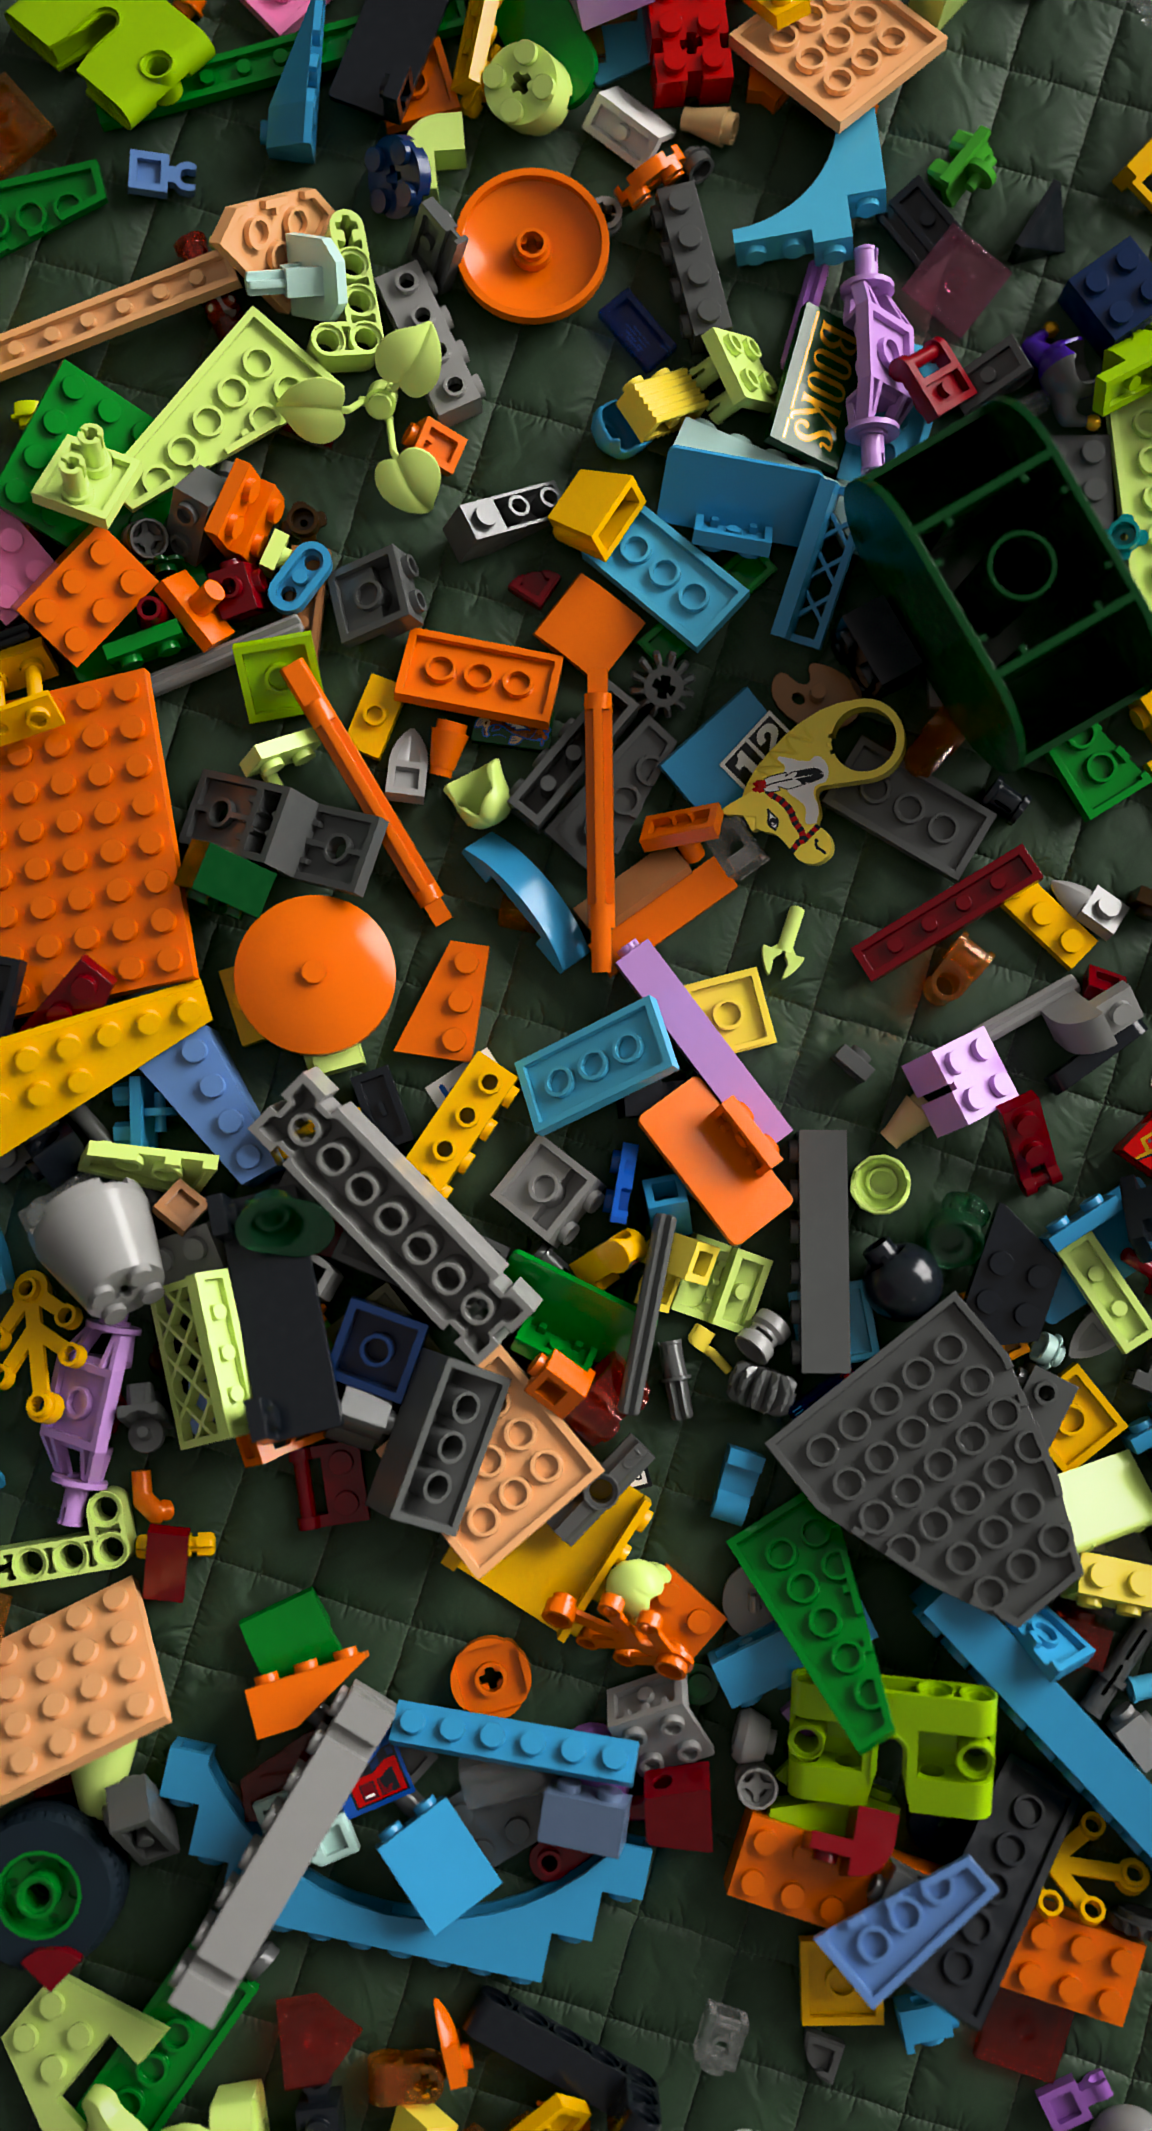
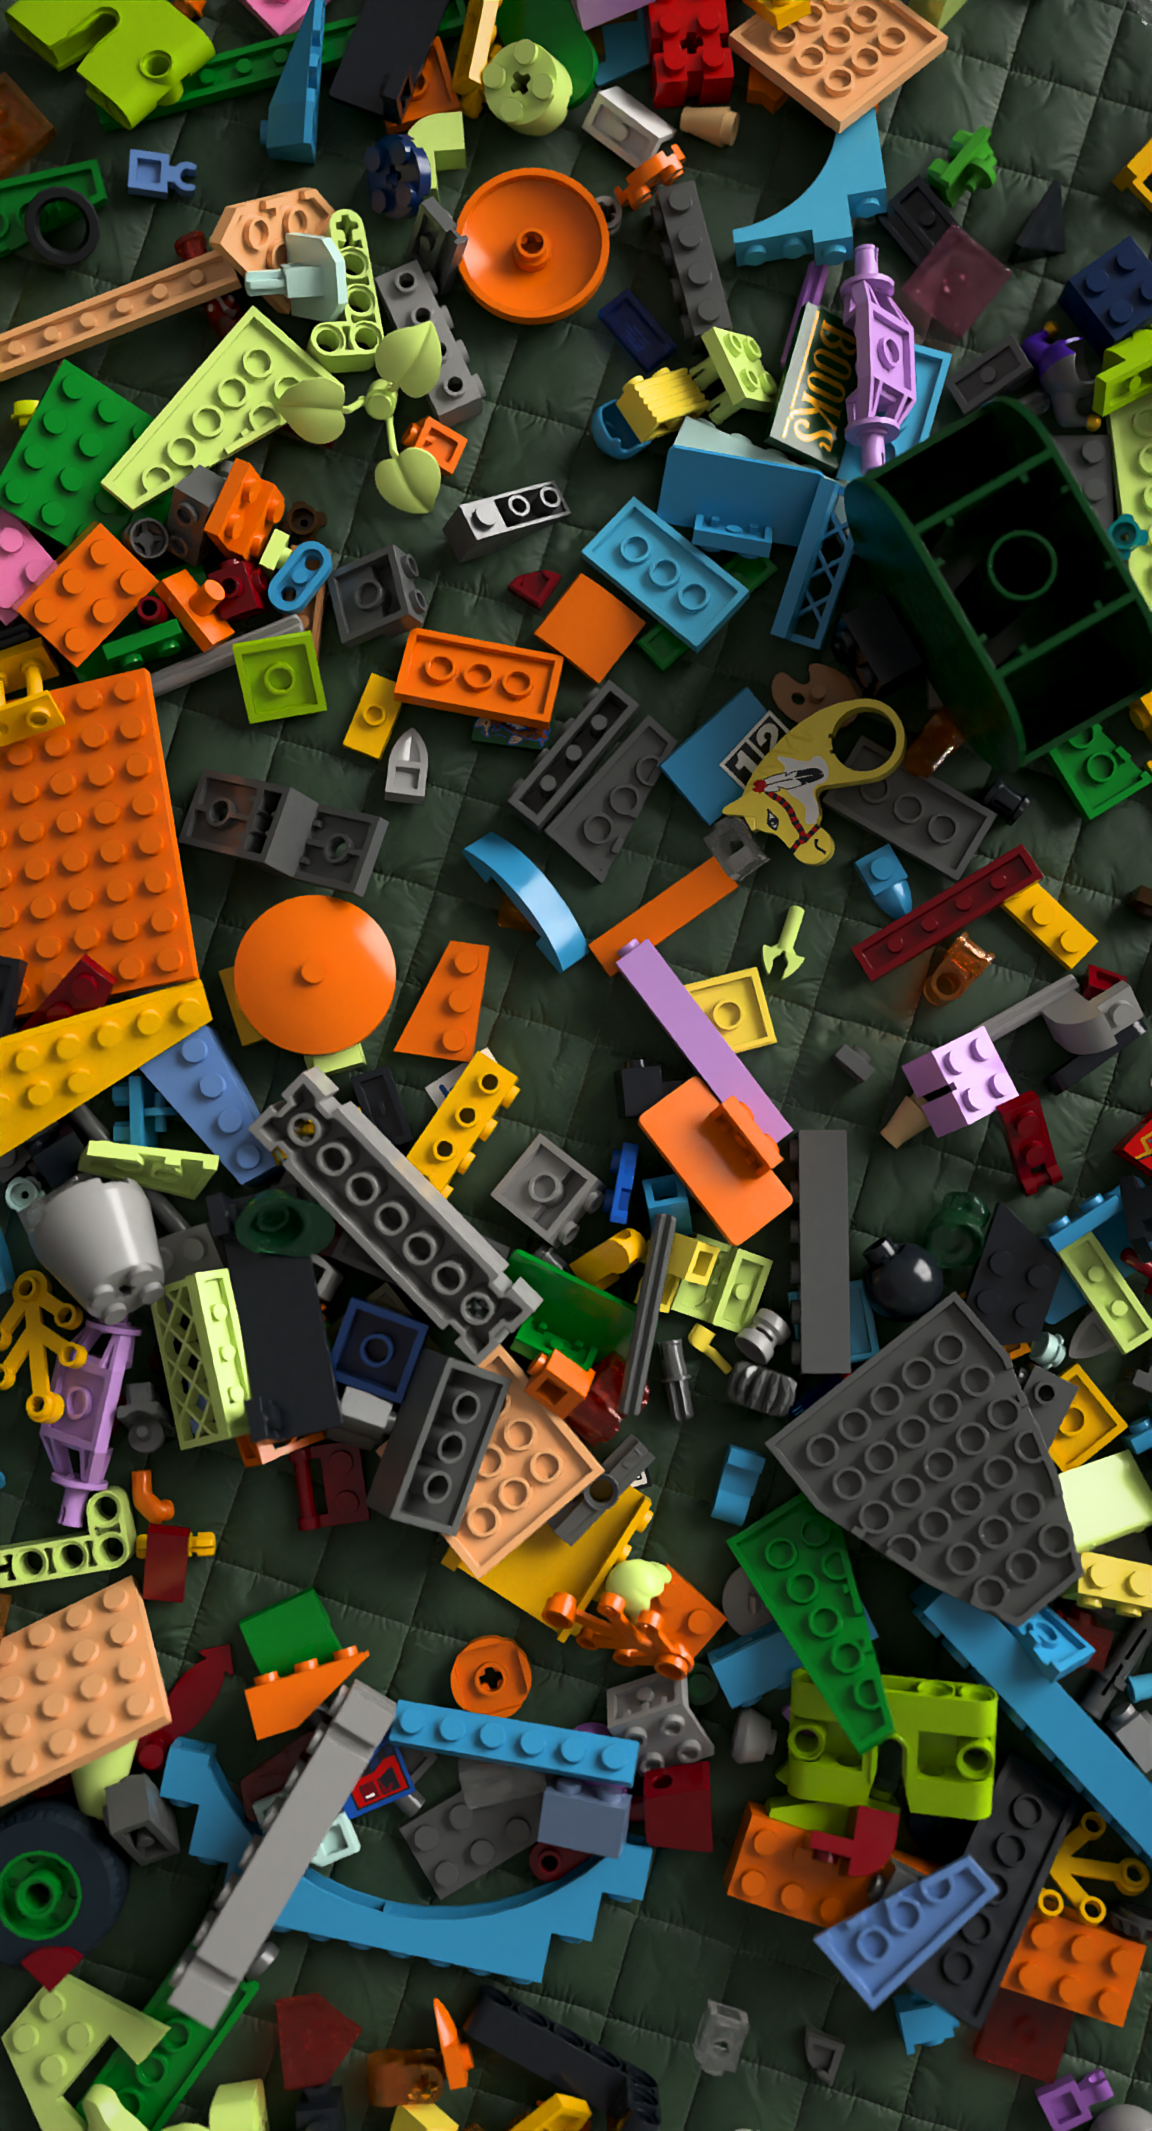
yellowish green plate [31,423,143,530] -> none
dark green plant [142,555,187,580] -> none
medium nougat tile [151,1178,208,1237] -> none
dark green brick [174,839,277,921] -> none
yellowish green plate [239,727,321,786] -> none
orange piece [279,658,453,927] -> none
dark azure panel [375,1794,502,1937] -> none
orange cone [429,718,469,779] -> none
yellowish green hair [443,758,511,830] -> none
medium azure plate [514,995,680,1137] -> none
yellow torso [547,469,647,562] -> none
medium nougat tile [573,847,693,933] -> none
orange piece [584,668,615,973] -> none
dark grey gear [629,650,696,718] -> none
orange tile [639,802,724,864] -> none
dark grey plate [681,146,714,185] -> none
light grey wheel [734,1760,778,1810] -> none
yellow plate [799,1935,884,2026] -> none
yellowish green hair [849,1154,911,1215] -> none
dark red plate [889,336,978,424] -> none
light grey plate [1050,880,1130,941] -> none
none -> light aqua plate [5,1176,45,1215]
none -> black tyre [24,186,100,266]
none -> dark red brick [134,1643,234,1771]
none -> dark azure plate [853,843,912,920]

